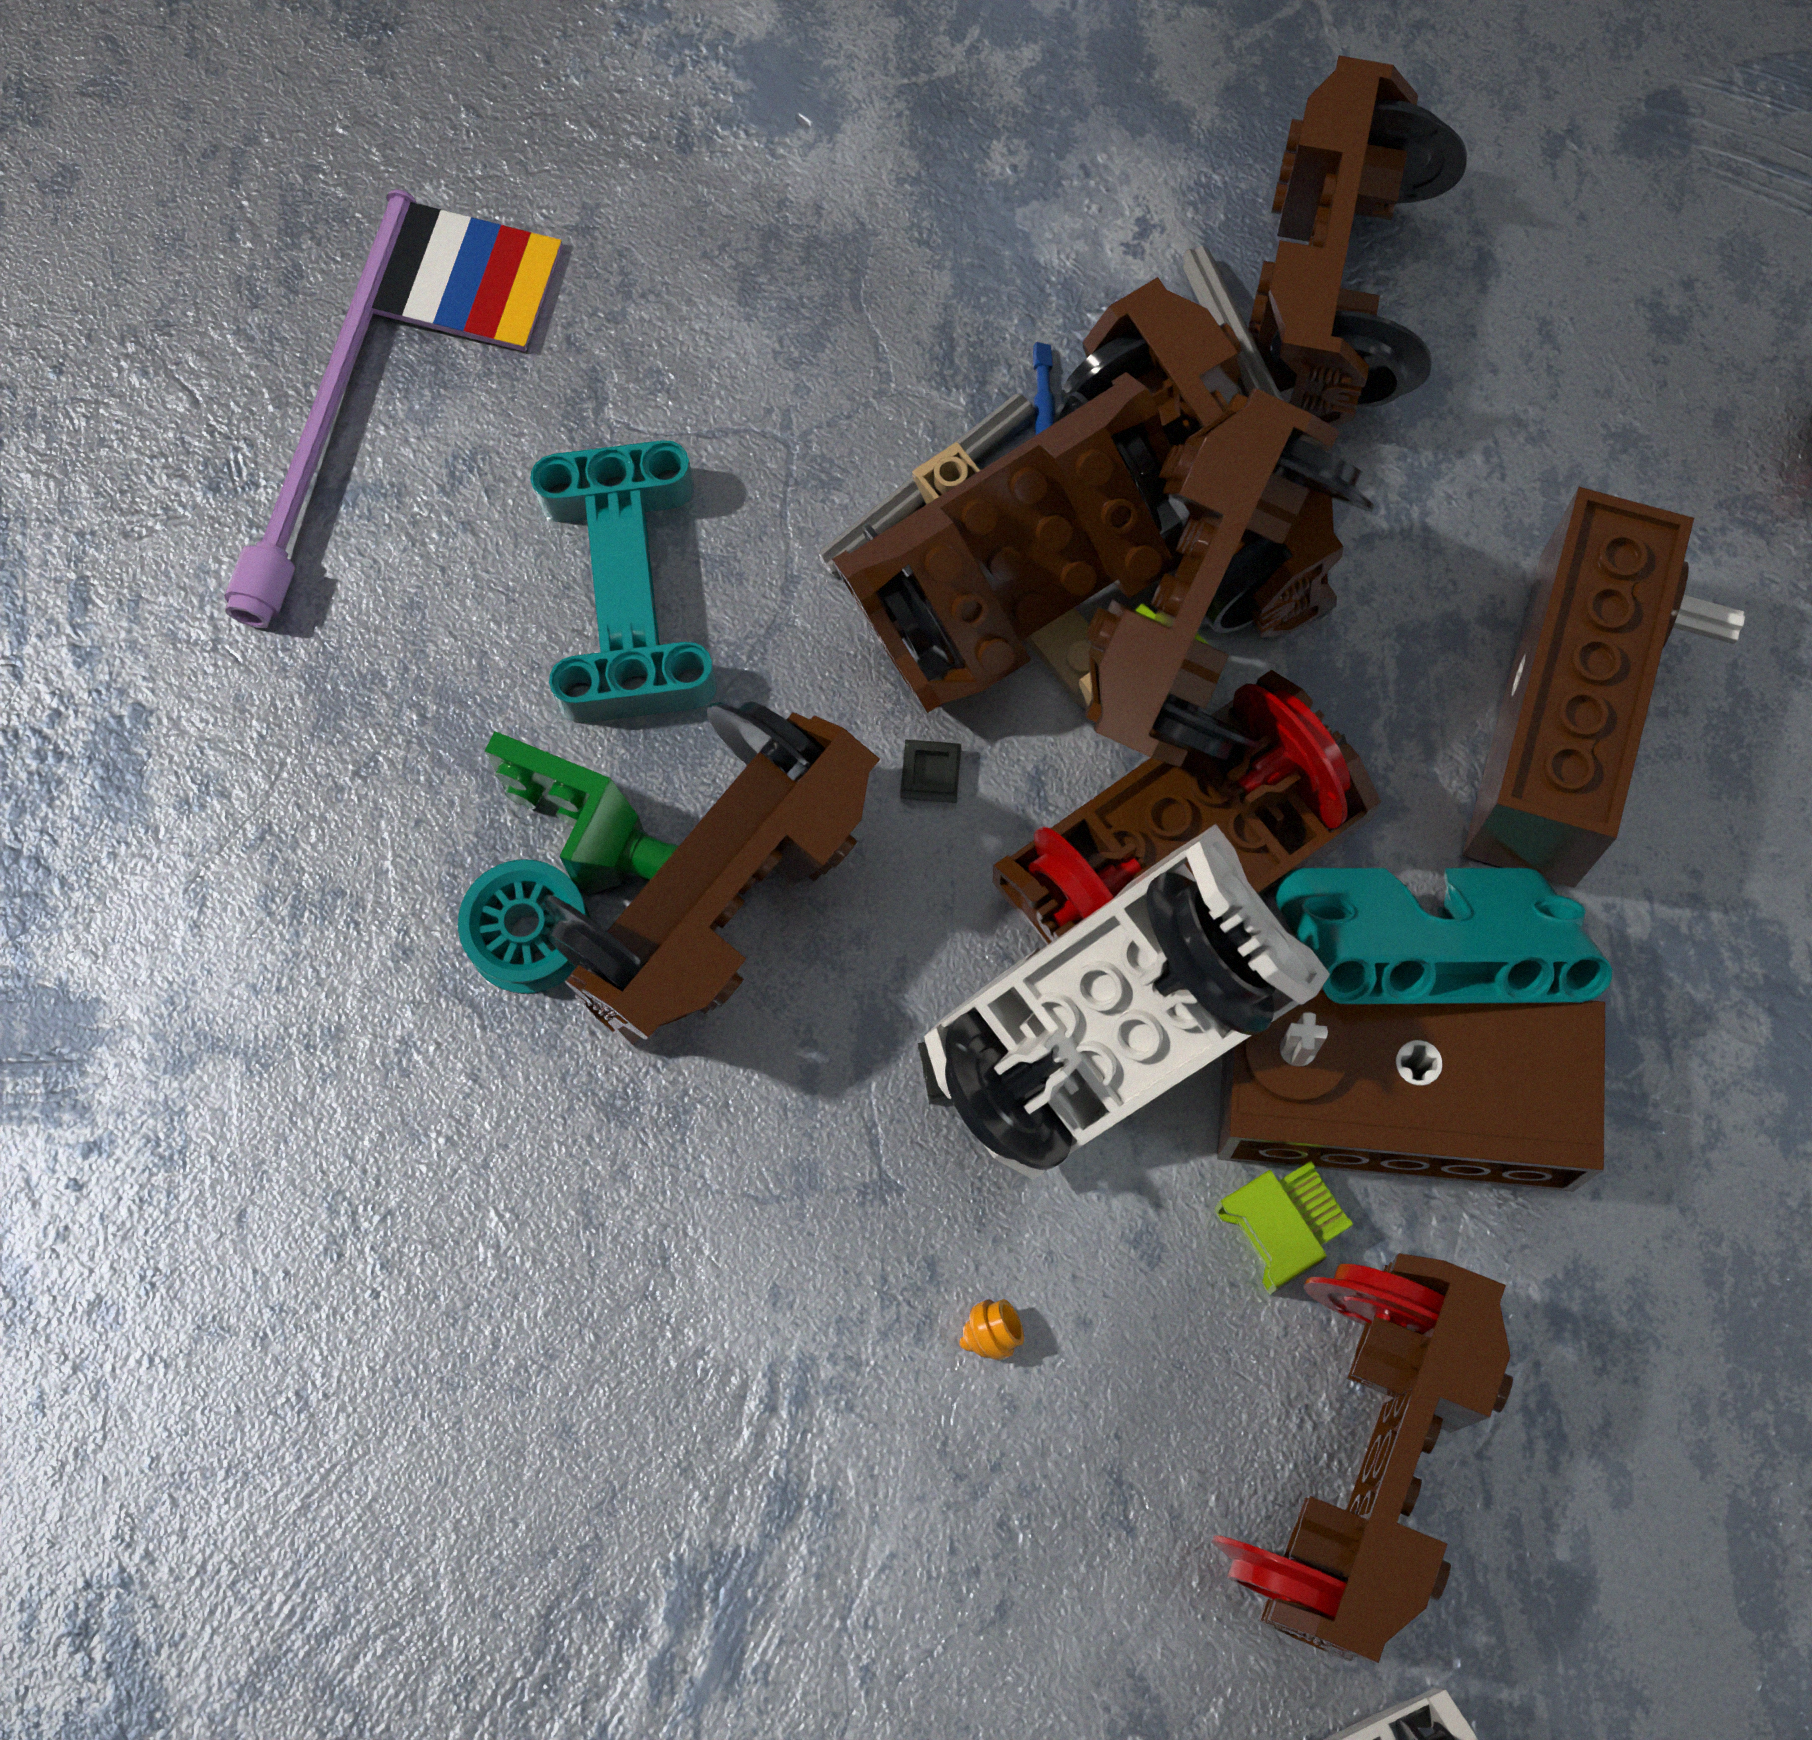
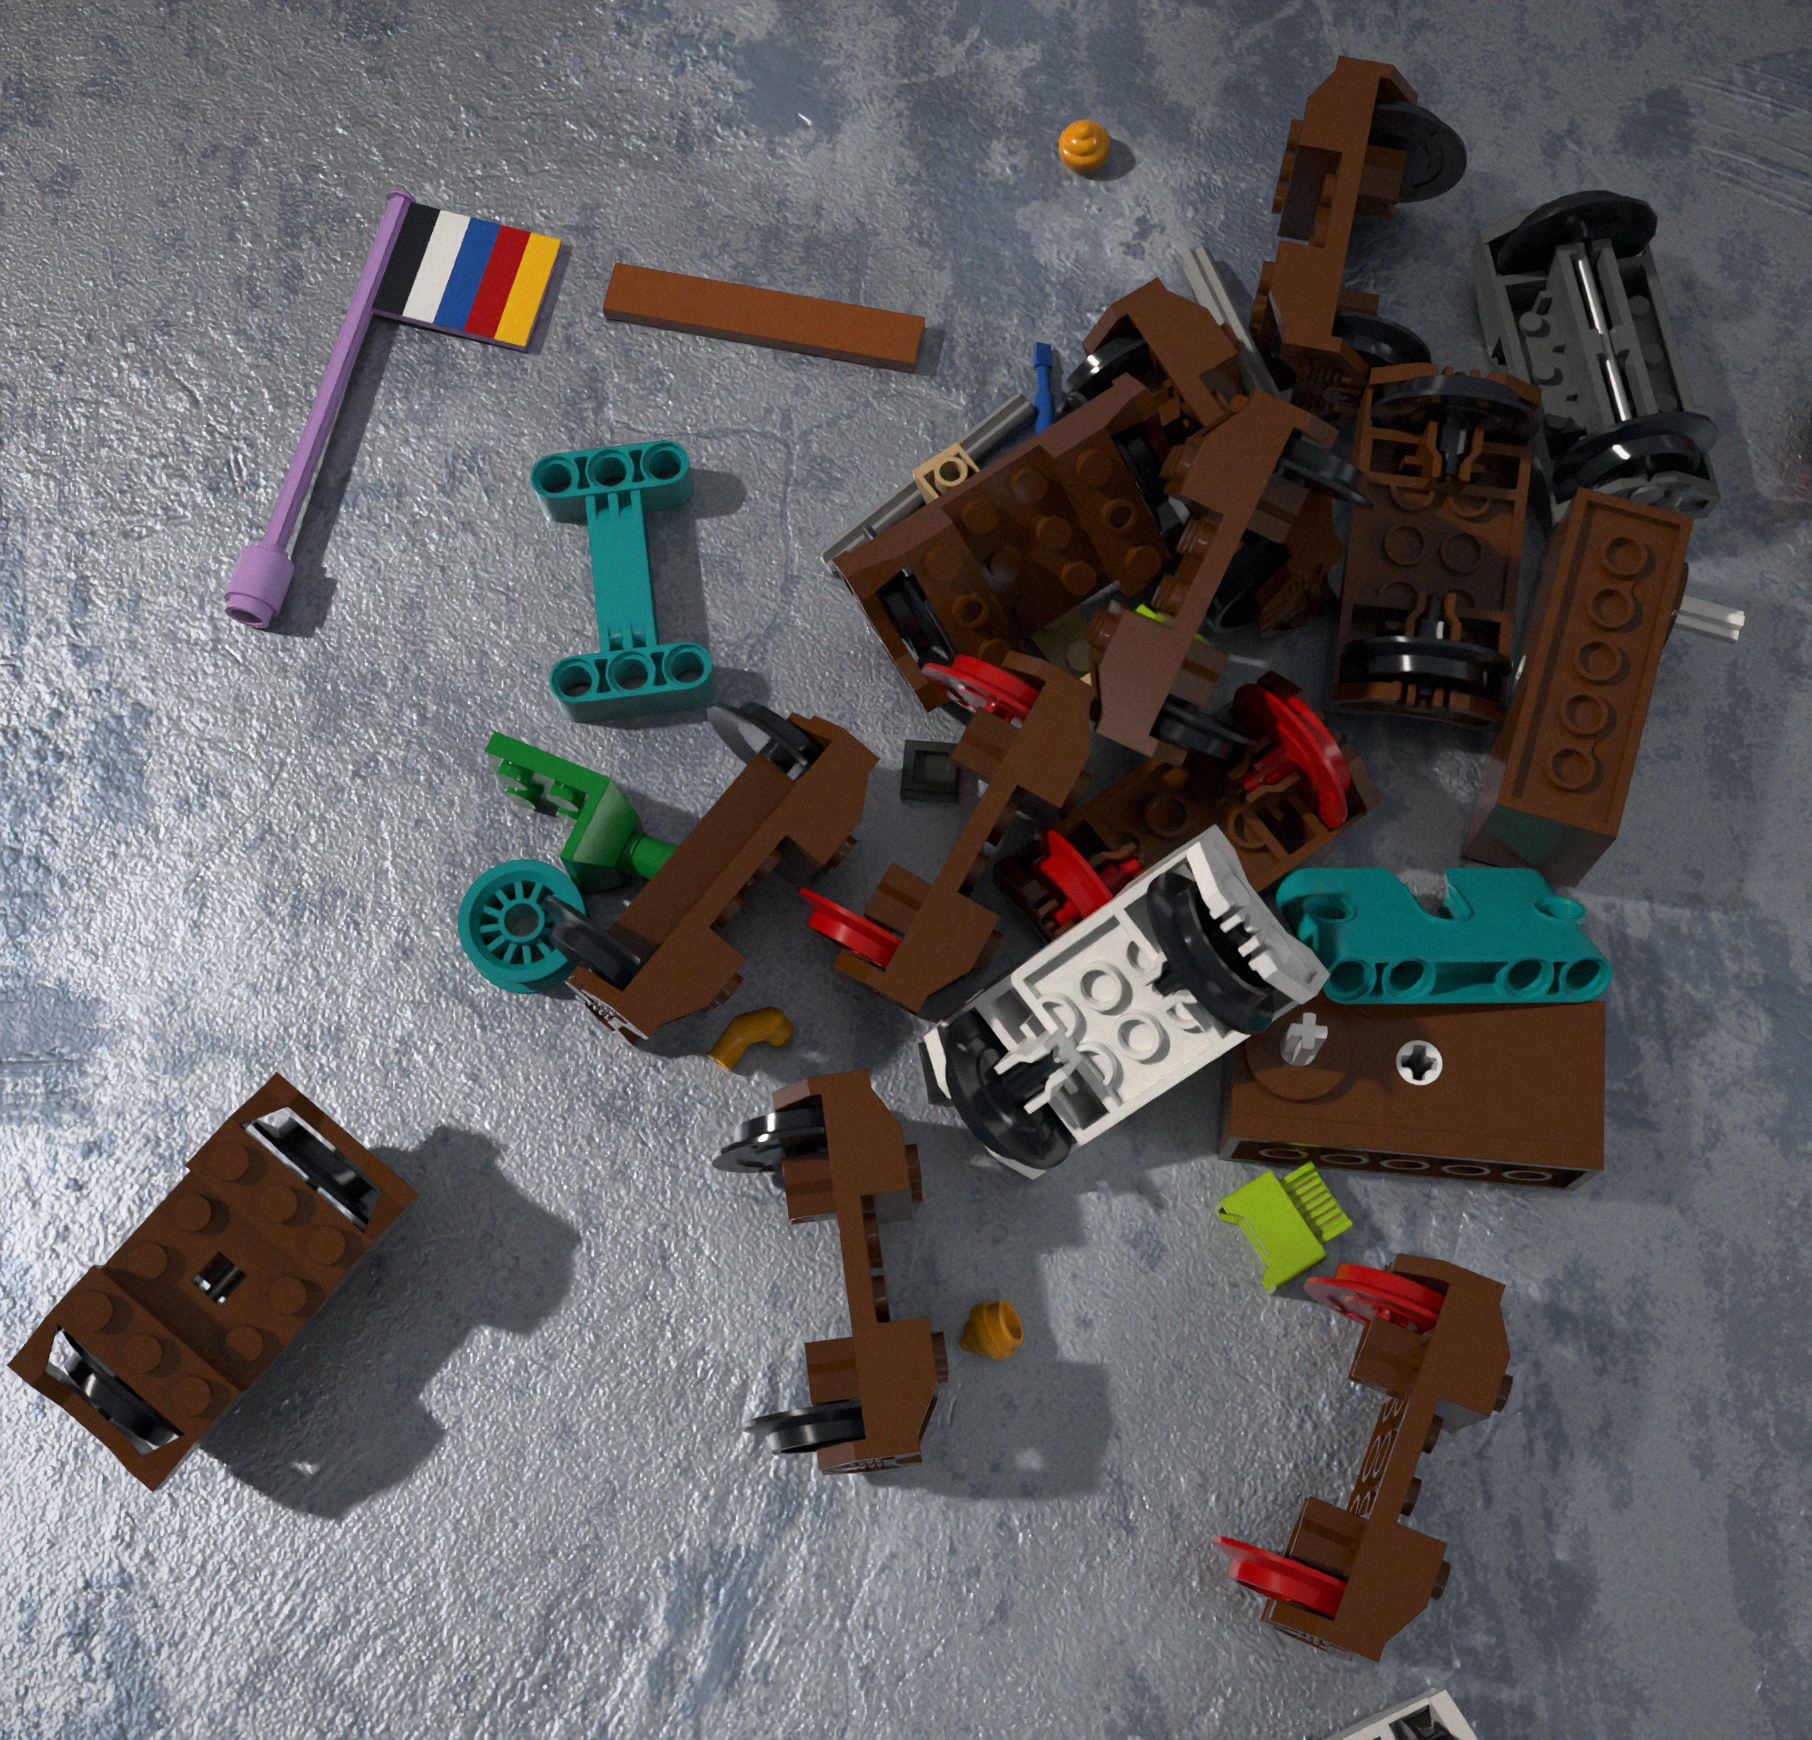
none -> reddish brown piece [7,1071,421,1492]
none -> dark orange tile [603,263,925,373]
none -> light orange arm [707,1006,794,1072]
none -> reddish brown piece [711,1069,949,1476]
none -> reddish brown piece [796,650,1098,1016]
none -> light orange plate [1058,120,1110,174]
none -> reddish brown piece [1324,362,1542,733]
none -> dark grey piece [1471,190,1721,542]

